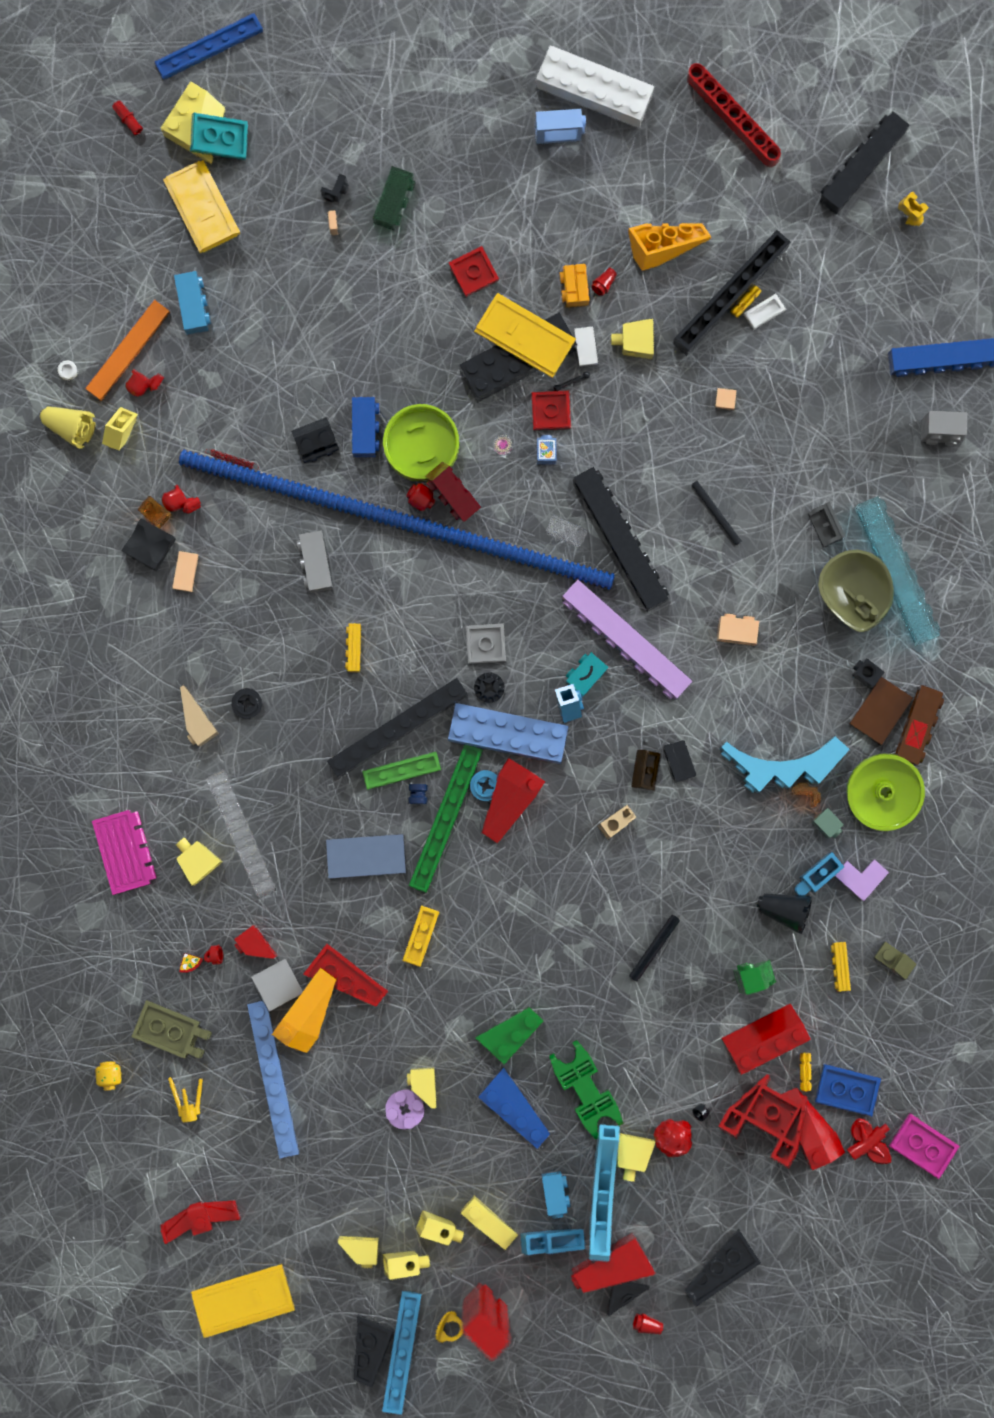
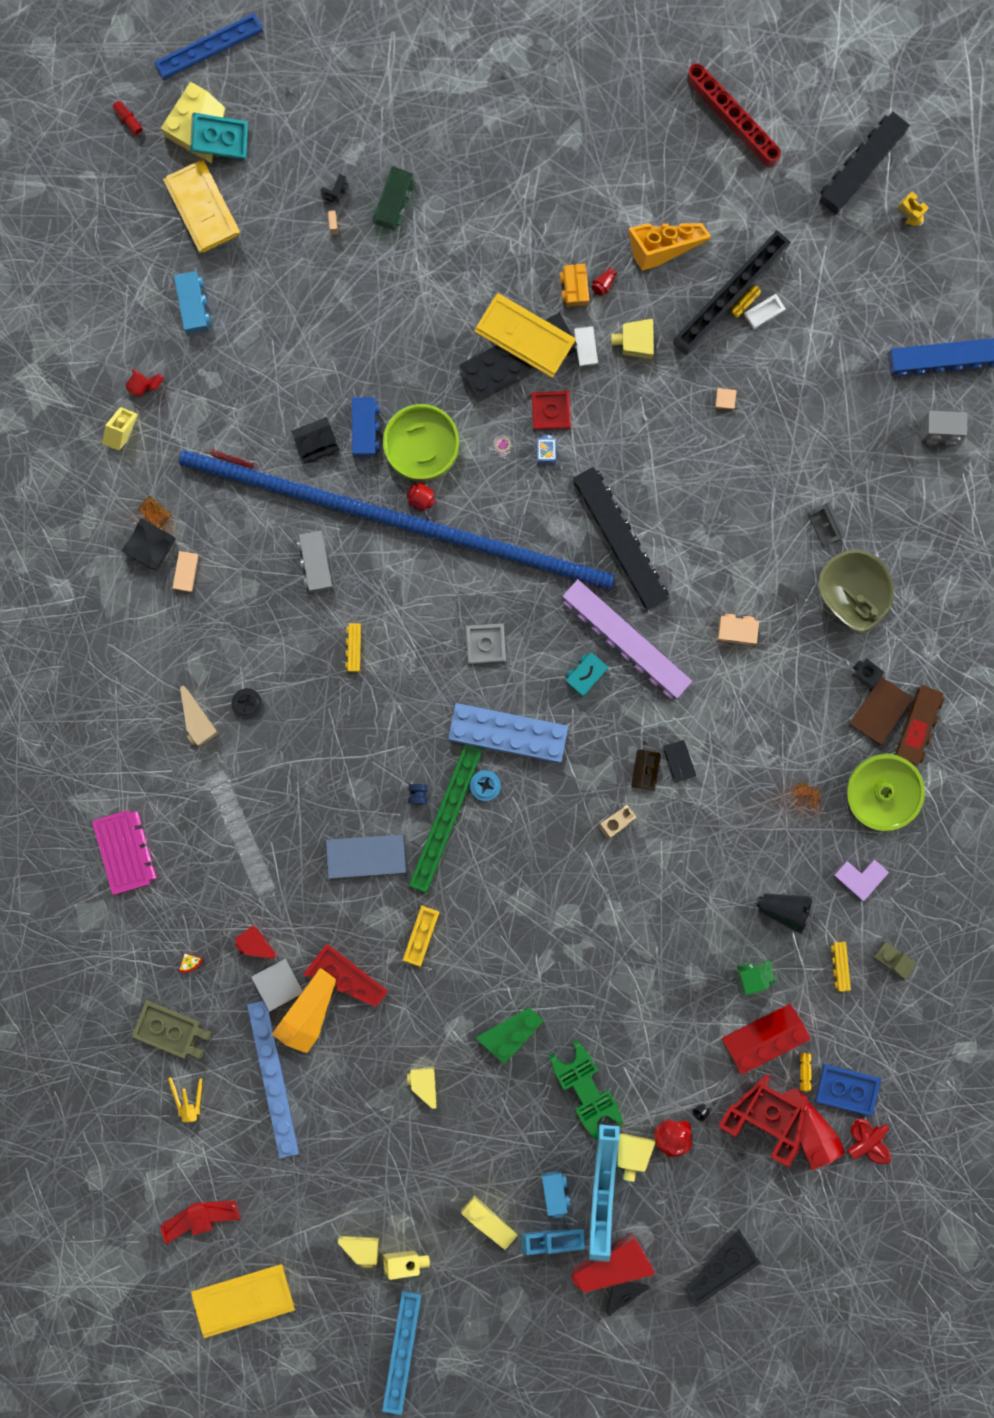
light yellow cone [40,406,96,448] -> none
white tile [58,360,78,381] -> none
orange tile [85,300,170,401] -> none
yellow head [95,1061,122,1090] -> none
red piece [161,484,201,514] -> none
light yellow torso [176,838,223,886] -> none
red tile [204,945,224,965] -> none
black brick [327,678,468,778] -> none
black wing [353,1315,394,1388] -> none
bright green tile [362,752,441,790] -> none
lavender plate [385,1089,425,1129] -> none
light yellow torso [416,1210,464,1245] -> none
dark red wedge [425,462,481,522] -> none
yellow piece [436,1311,463,1343] -> none
red plate [448,246,499,297] -> none
red brick [462,1282,510,1361] -> none
black gear [474,672,505,703] -> none
blue wing [478,1067,550,1149] -> none
red wedge [481,758,545,843] -> none
white brick [535,45,654,128] -> none
light blue window [535,109,586,144] -> none
black hinge [553,371,590,391] -> none
dark azure brick [555,684,584,723] -> none
black axle [629,915,680,982] -> none
red cone [633,1313,663,1335] -> none
black bar [691,481,742,545] -> none
medium azure arch [720,737,850,793] -> none
dark azure brick [794,852,844,896] -> none
sand green brick [811,808,844,839] -> none
clear light blue brick [855,496,941,647] -> none
dark pink tile [889,1113,960,1179] -> none

